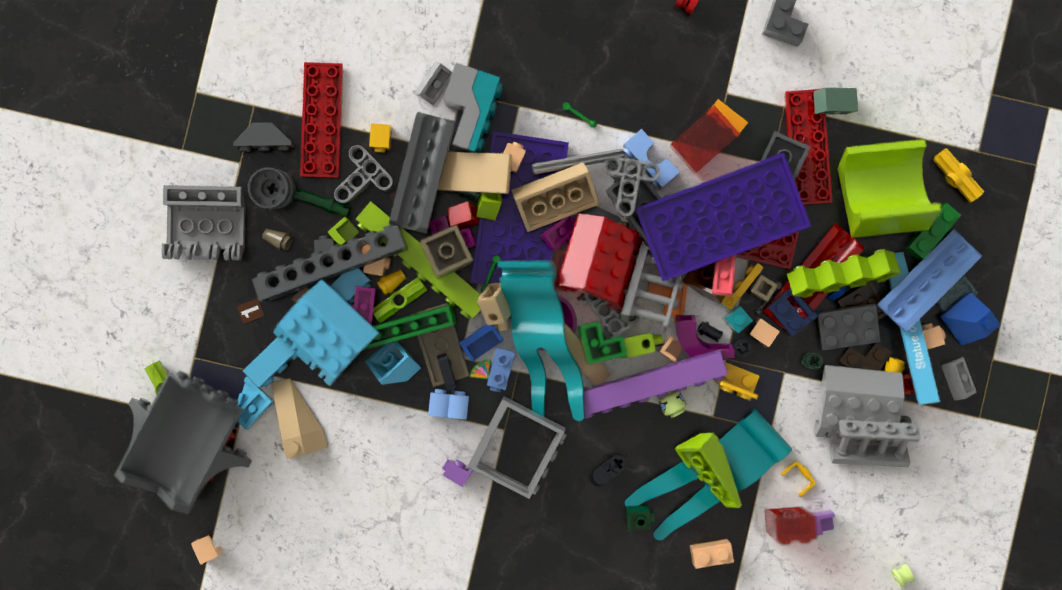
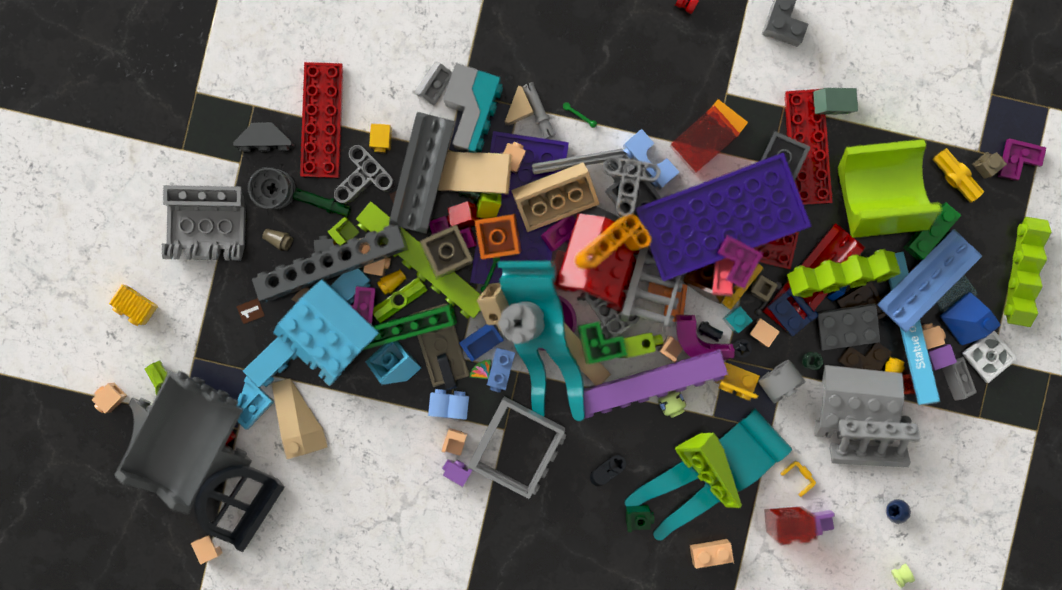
none -> light nougat brick [92,383,127,414]
none -> yellow brick [109,284,158,326]
none -> black window [194,465,285,552]
none -> light nougat panel [441,428,467,455]
none -> orange brick [475,214,522,259]
none -> light grey brick [498,302,545,344]
none -> tan slope [505,86,533,126]
none -> light grey pin [522,82,556,139]
none -> light orange beam [575,214,651,270]
none -> magenta plate [718,236,763,289]
none -> light grey brick [758,360,806,404]
none -> dark blue piece [885,499,911,524]
none -> medium lavender panel [927,344,957,370]
none -> white piece [962,330,1018,383]
none -> dark tan brick [972,152,1007,179]
none -> magenta plate [998,138,1047,181]
none -> lime brick [1004,216,1052,327]

